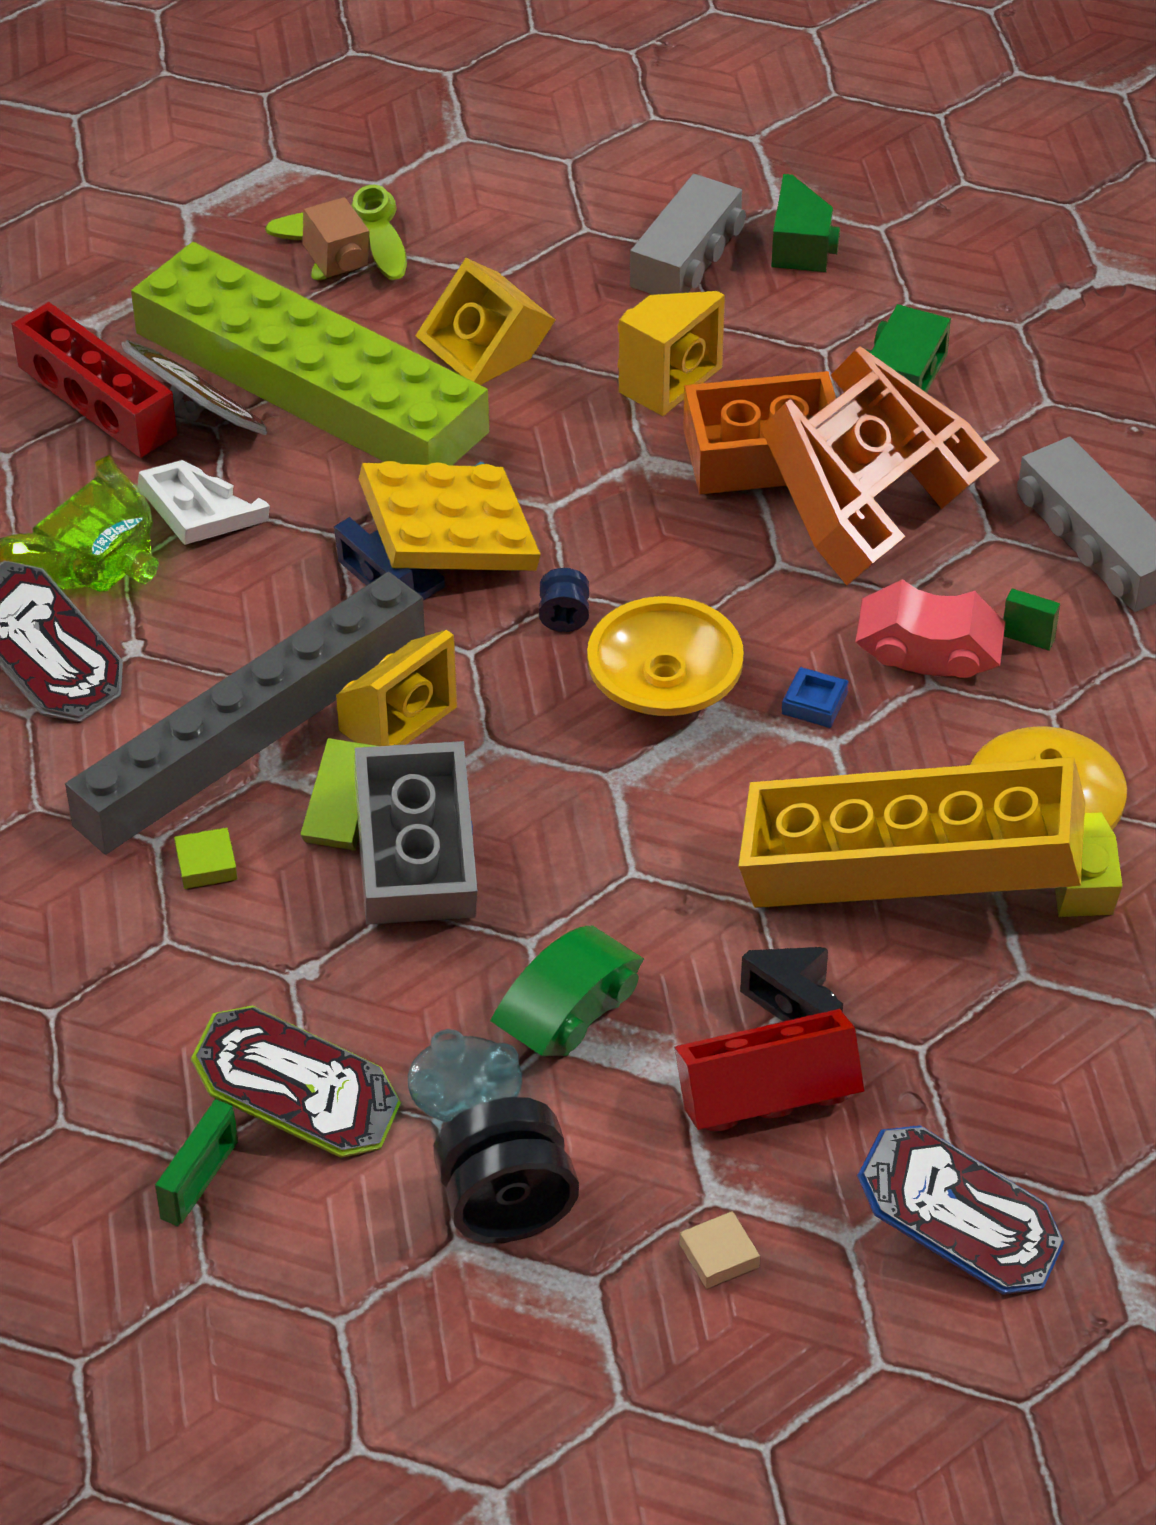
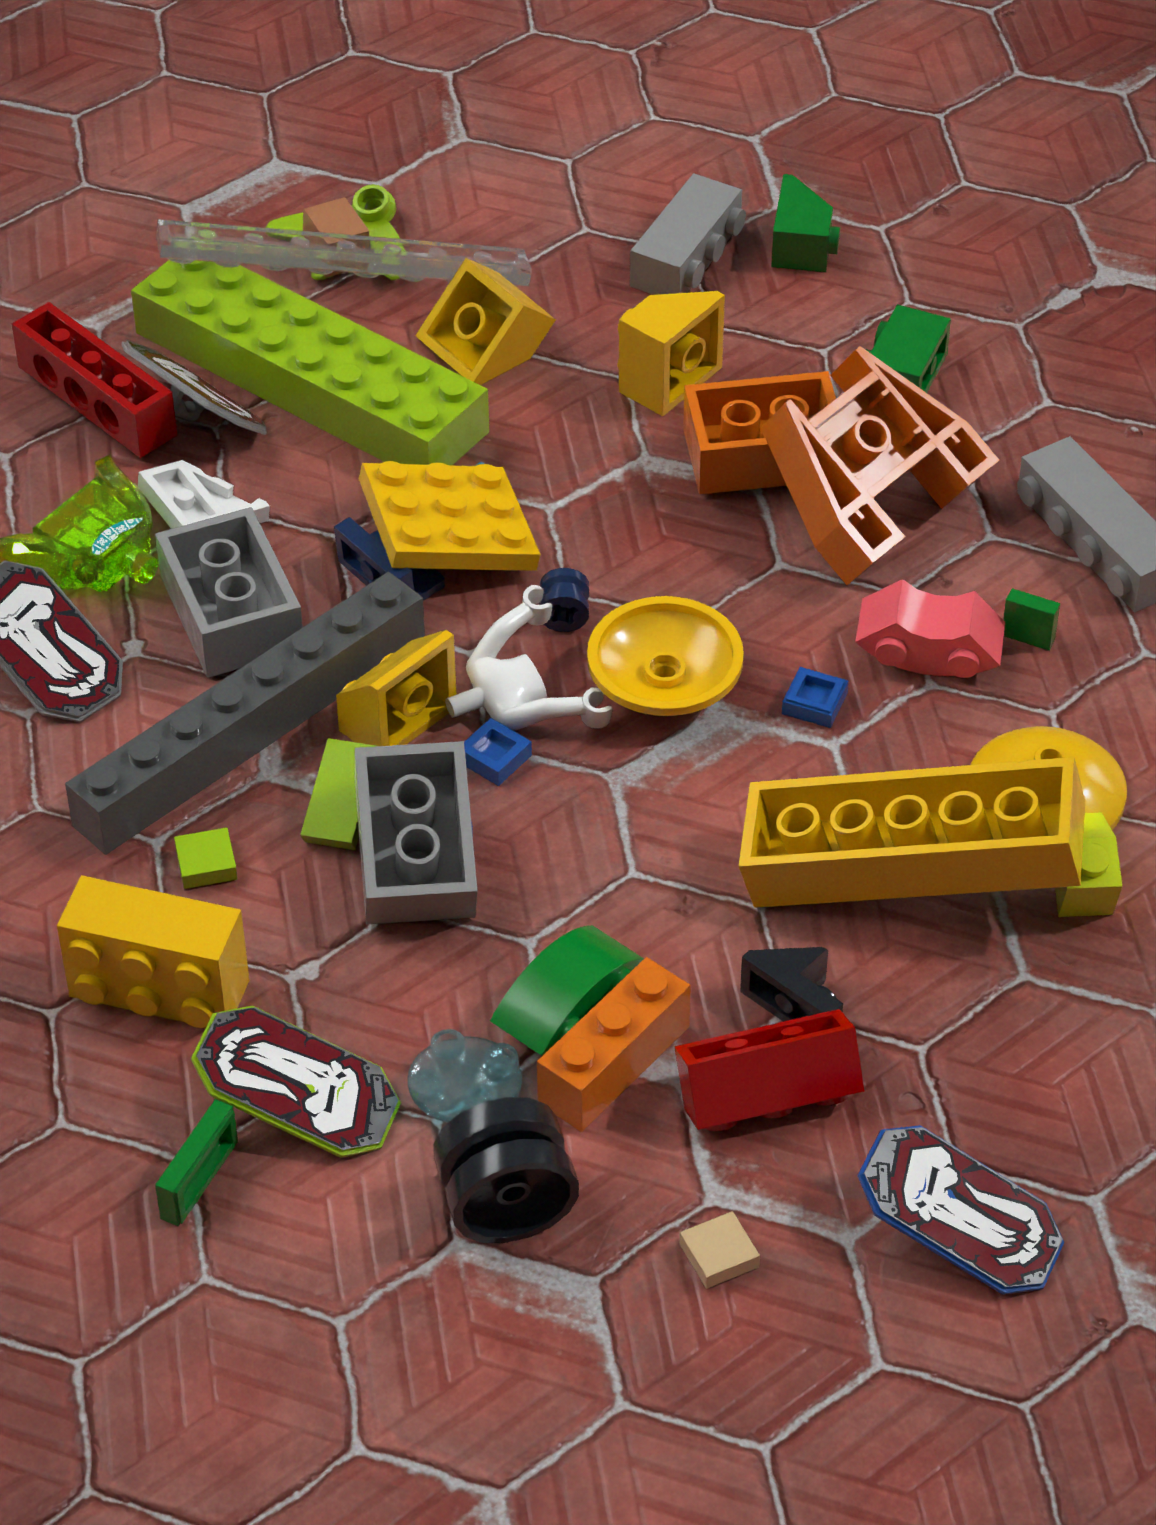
none -> yellow brick [57,875,250,1028]
none -> light grey brick [155,507,303,678]
none -> clear plate [156,219,532,286]
none -> white piece [445,585,613,730]
none -> blue tile [464,718,532,786]
none -> orange brick [537,957,691,1133]

